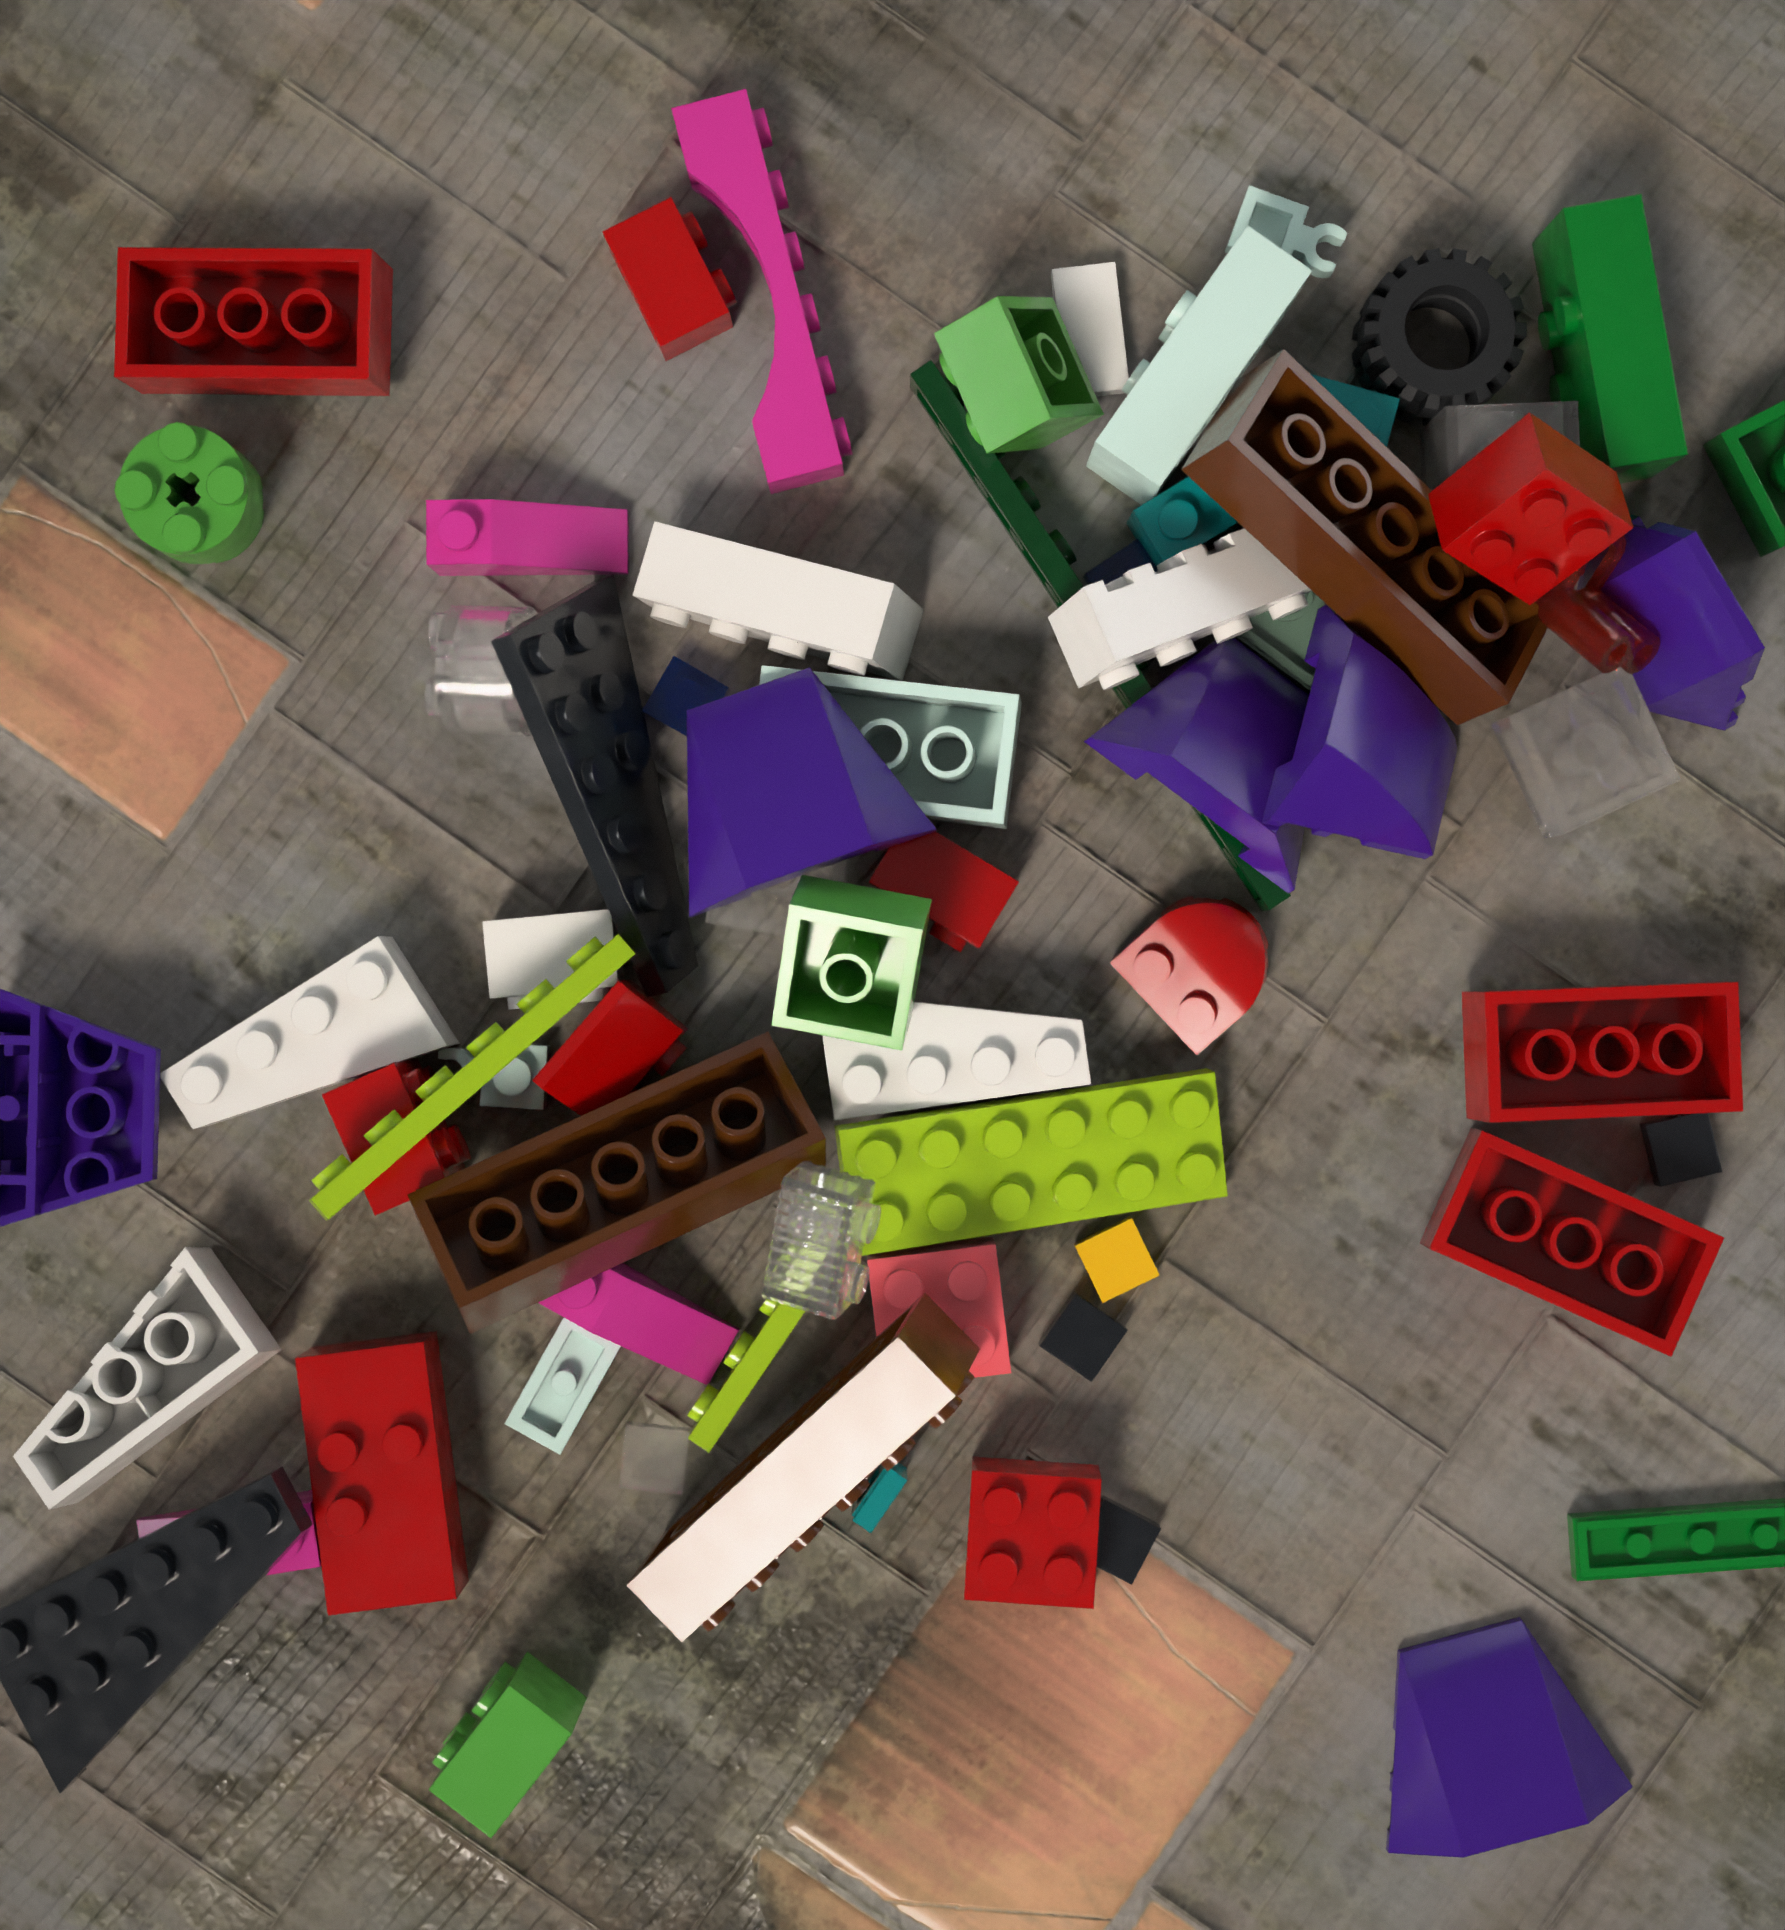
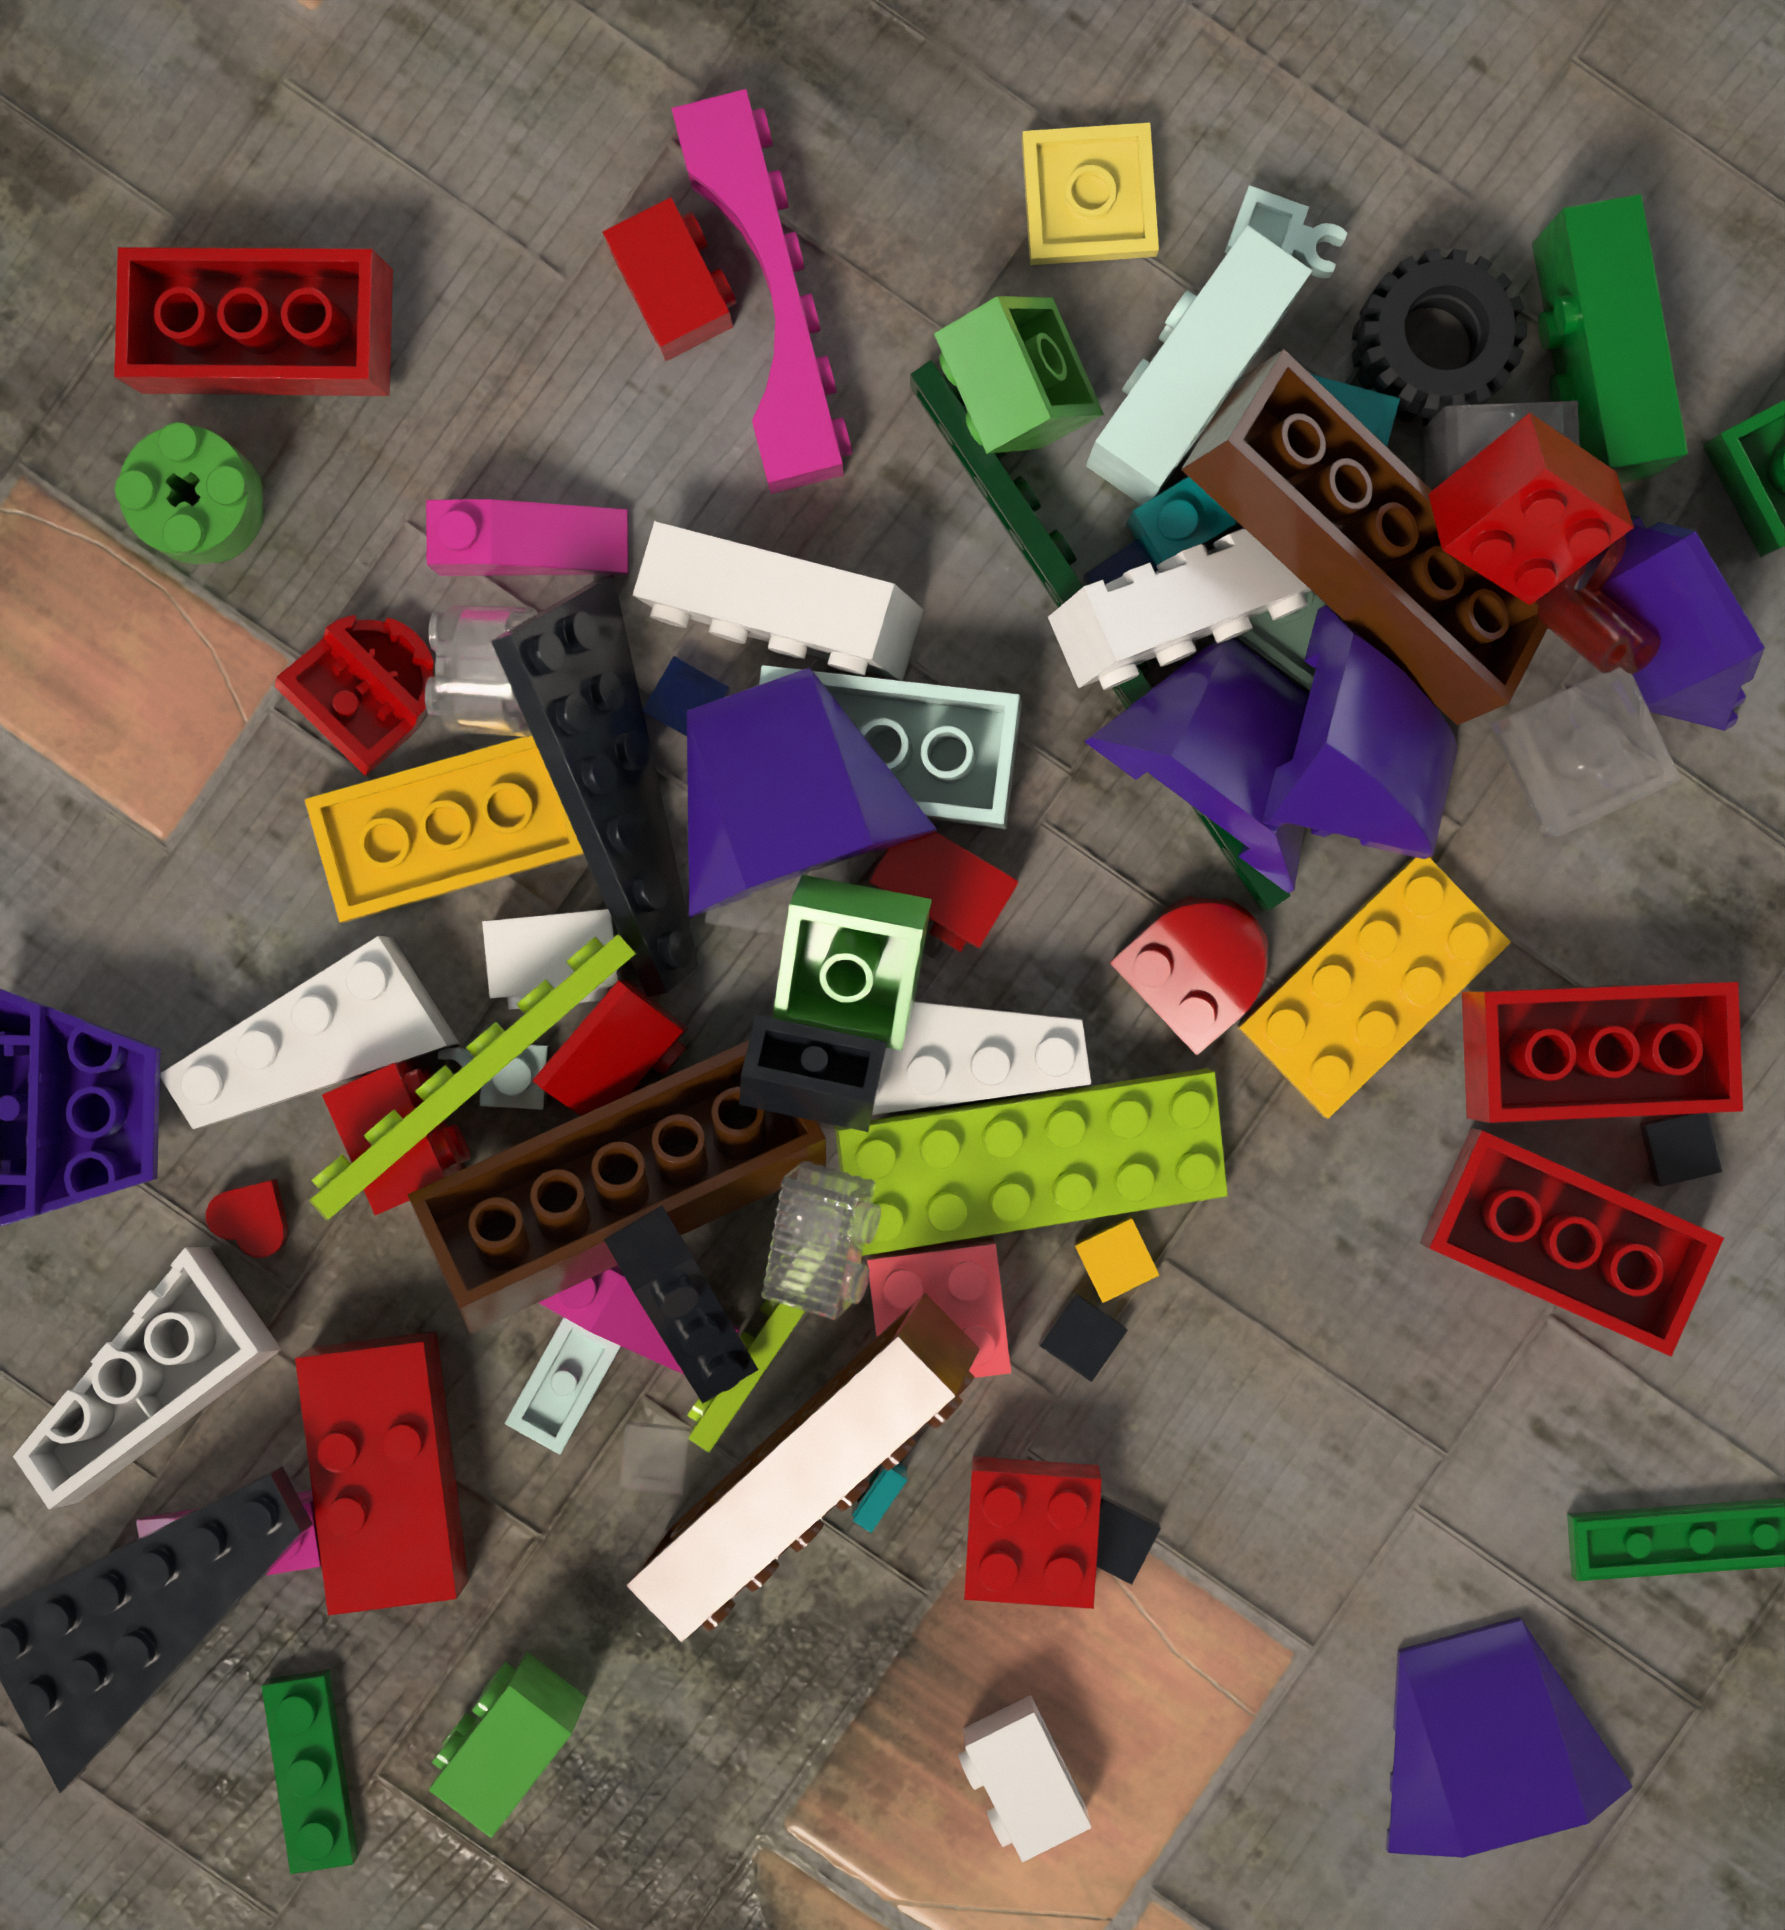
white tile [1051,262,1129,397] -> none
none -> red tile [206,1178,289,1258]
none -> green plate [261,1669,358,1874]
none -> red slope [274,615,434,776]
none -> yellow plate [304,734,584,923]
none -> black brick [604,1205,759,1404]
none -> black brick [739,1015,887,1132]
none -> white brick [958,1695,1092,1863]
none -> light yellow plate [1021,123,1159,265]
none -> yellow plate [1237,857,1511,1119]

